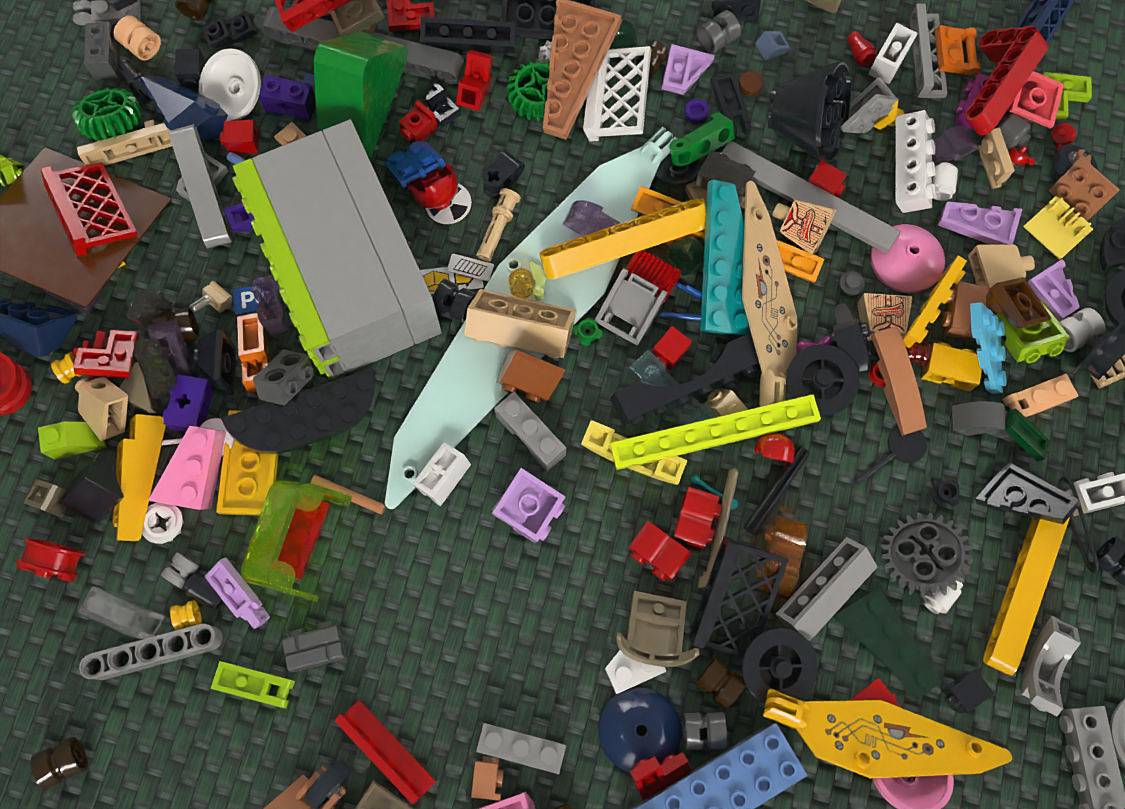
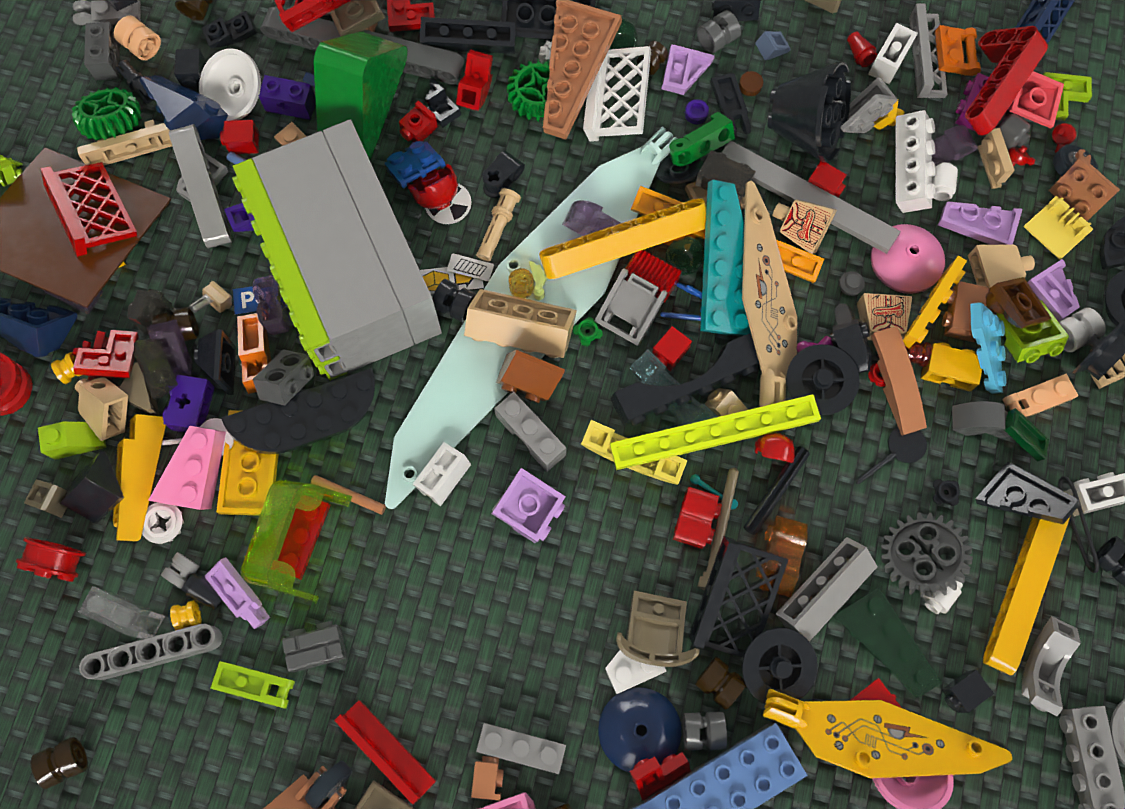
red brick [628,521,691,581] -> none

